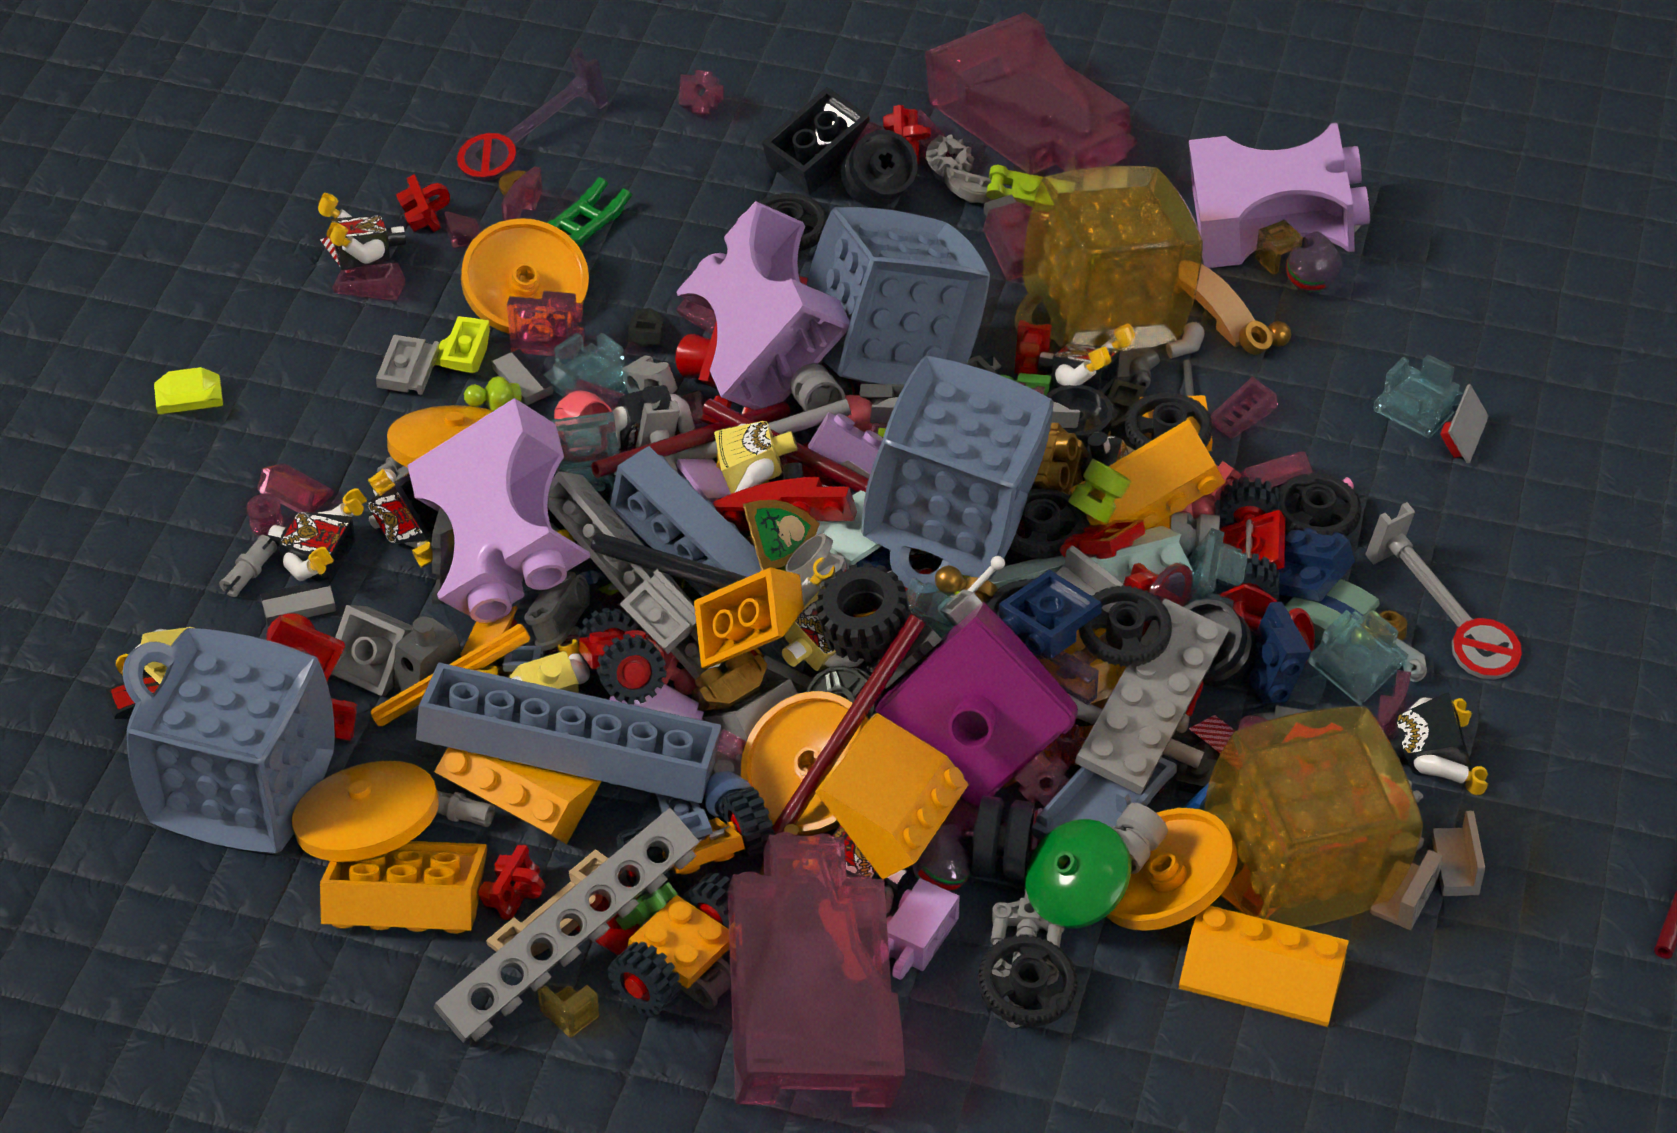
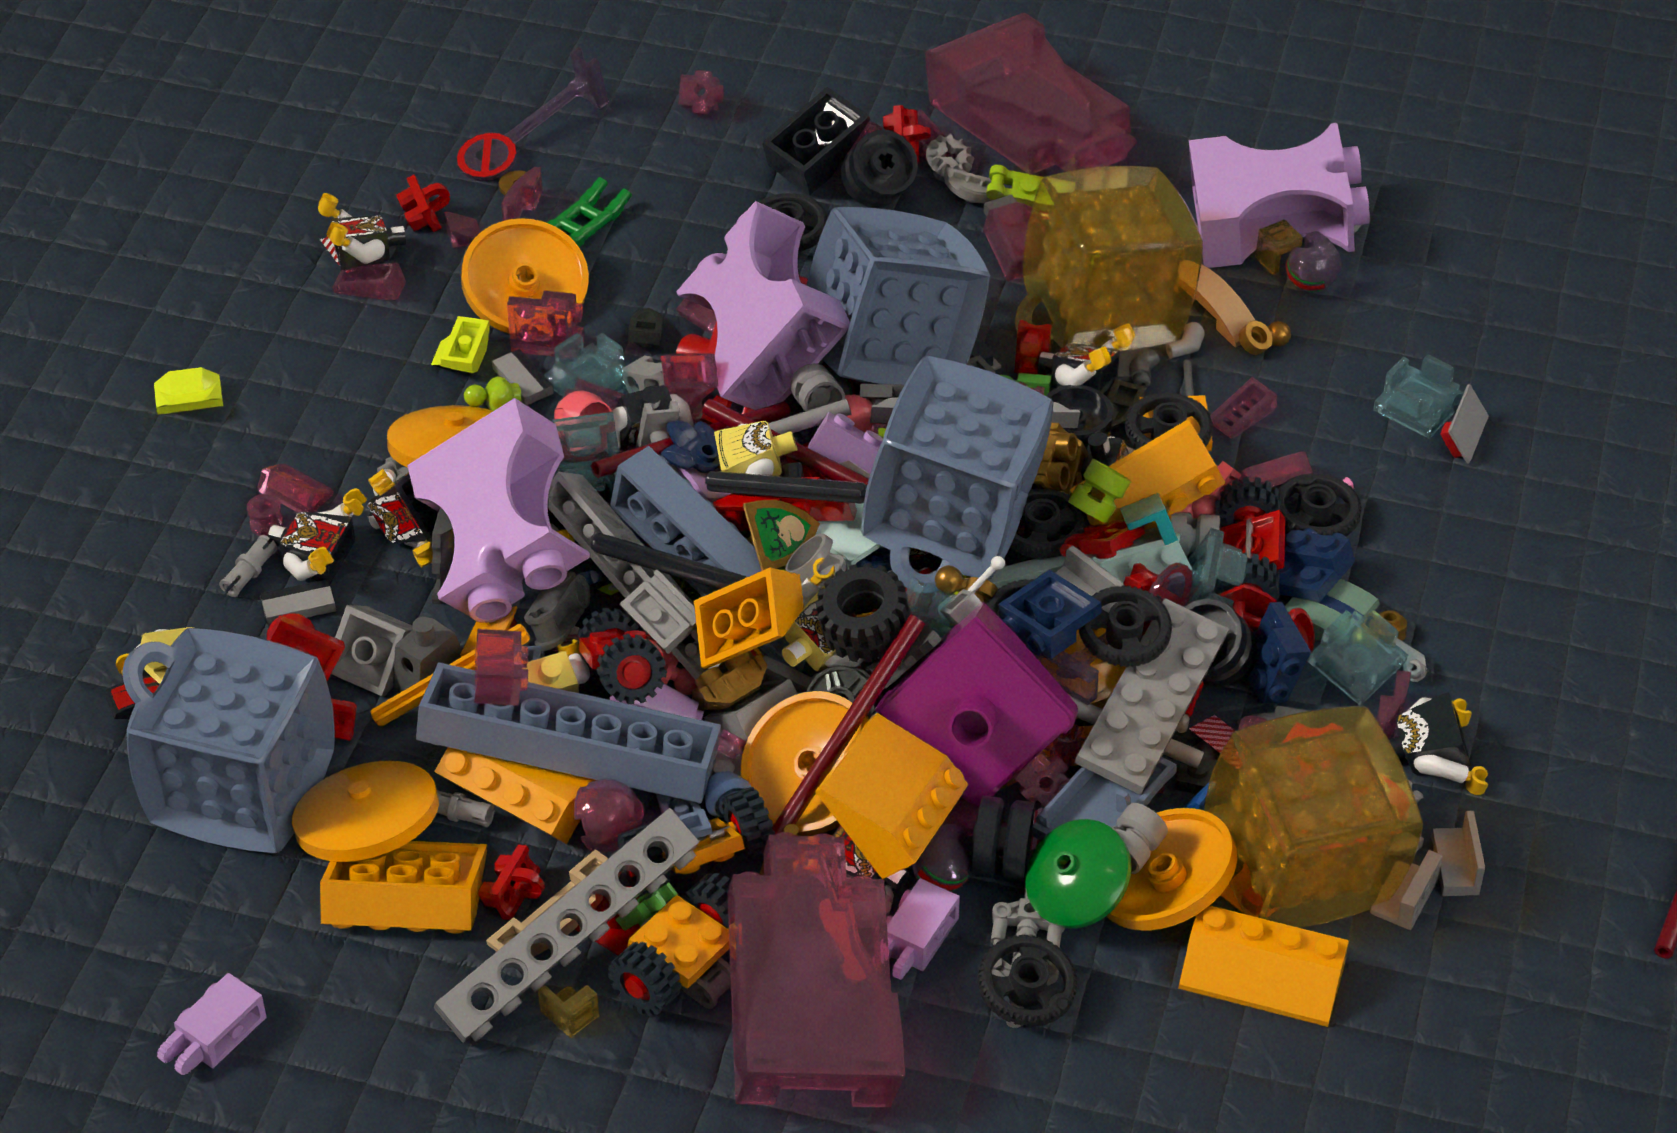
light grey plate [376,335,440,395] -> none
light grey piece [1365,502,1522,680] -> none
none -> lavender hinge [157,973,267,1075]
none -> clear pink brick [474,629,528,706]
none -> clear pink cylinder [574,779,644,854]
none -> clear pink wing [661,353,719,409]
none -> dark blue plate [661,421,720,473]
none -> black axle [705,471,867,504]
none -> teal panel [1120,493,1178,545]

